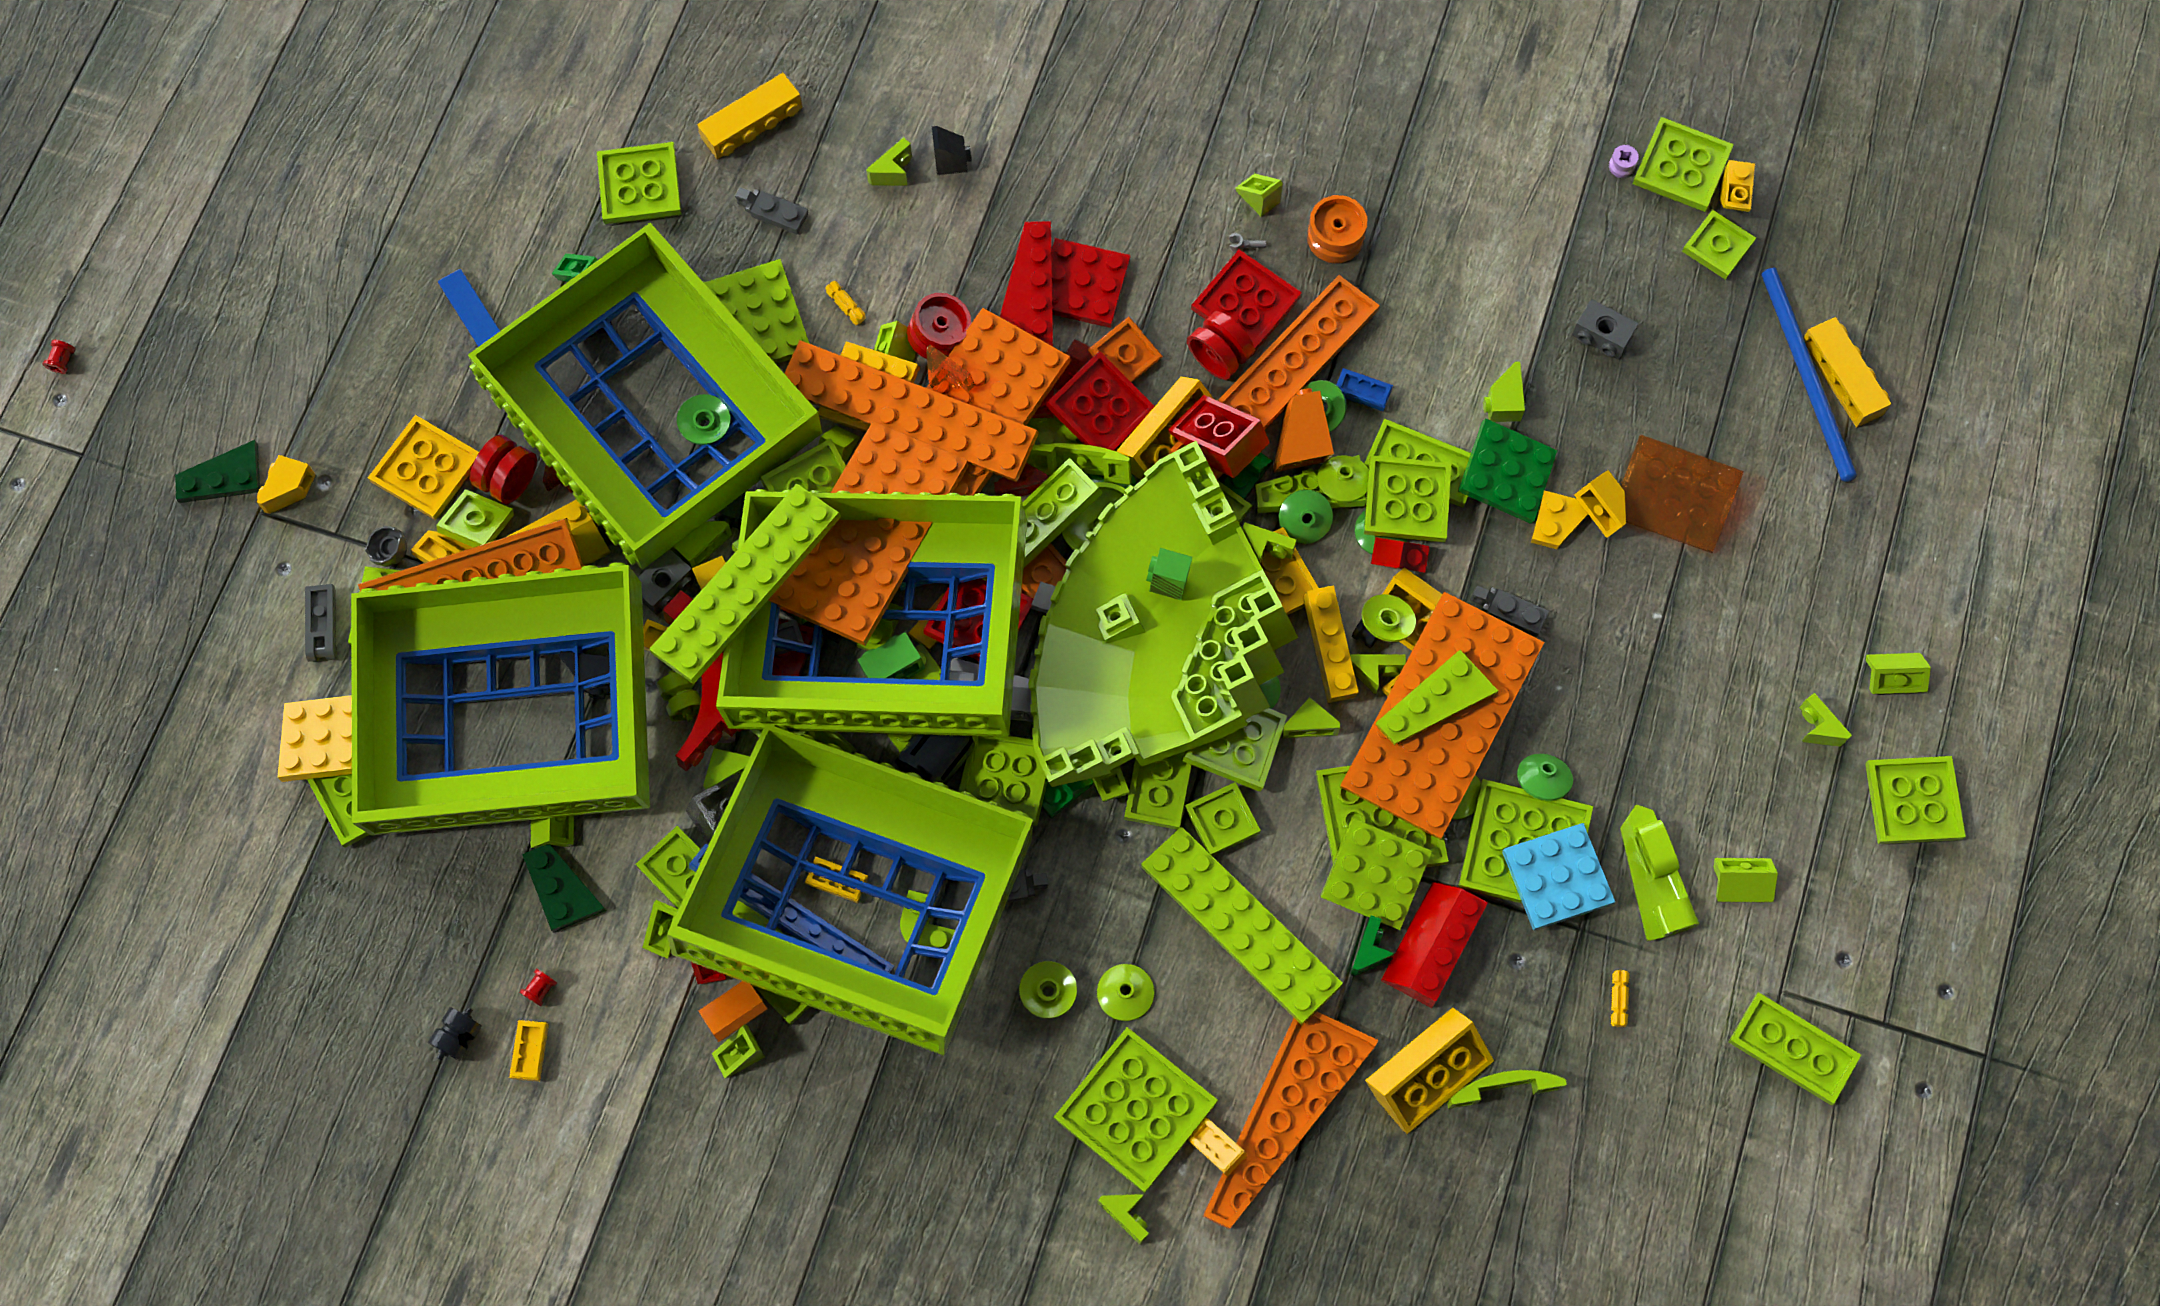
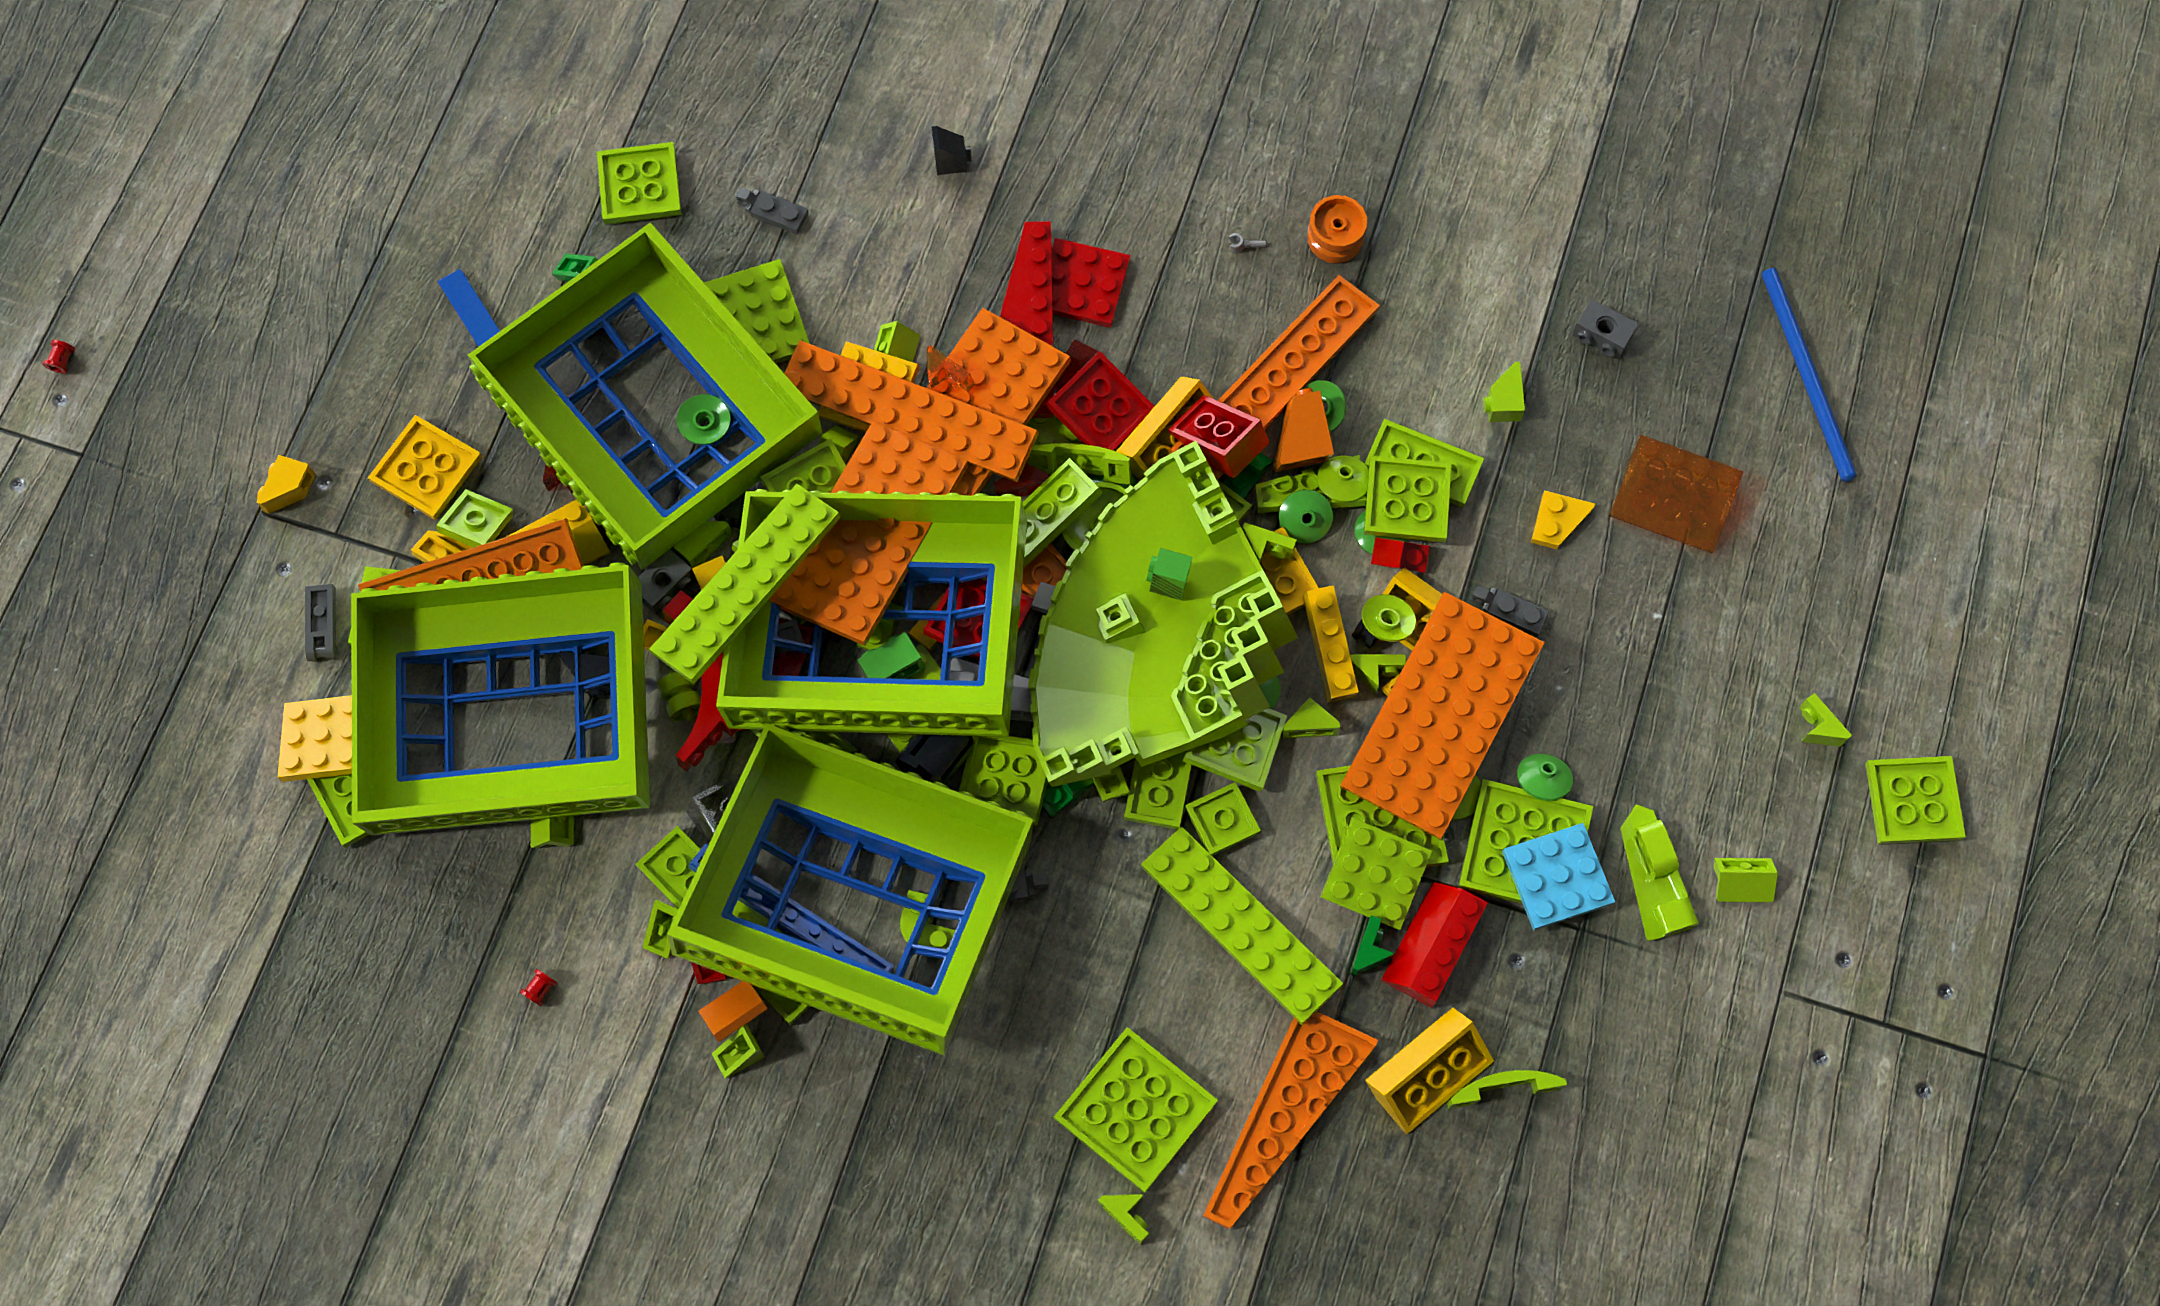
dark green wing [175,439,260,503] -> none
dark grey hair [365,526,407,567] -> none
black wheel [427,1007,482,1061] -> none
red wheel [470,434,537,504] -> none
yellow plate [509,1020,549,1082] -> none
dark green wing [522,844,607,933] -> none
yellow brick [697,73,803,159] -> none
lime slope [703,748,750,797] -> none
yellow plate [805,856,869,903] -> none
yellow axle [825,281,866,325] -> none
lime slope [866,137,912,186] -> none
red wheel [907,293,971,361] -> none
lime dish [1019,961,1077,1019] -> none
orange tile [1088,316,1163,383] -> none
lime dish [1097,964,1154,1021] -> none
red wheel [1187,311,1255,380] -> none
yellow plate [1188,1117,1247,1177] -> none
red plate [1191,249,1302,353] -> none
lime slope [1235,173,1283,217] -> none
blue plate [1336,368,1393,412] -> none
lime wing [1375,650,1498,746] -> none
green plate [1458,418,1558,524] -> none
yellow slope [1574,470,1626,538] -> none
lavender wheel [1609,145,1638,178] -> none
yellow axle [1611,970,1629,1027] -> none
lime plate [1632,117,1734,212] -> none
lime plate [1682,210,1756,280] -> none
yellow slope [1720,160,1755,212] -> none
lime plate [1728,992,1861,1105] -> none
yellow brick [1803,317,1891,428] -> none
lime panel [1866,653,1931,694] -> none

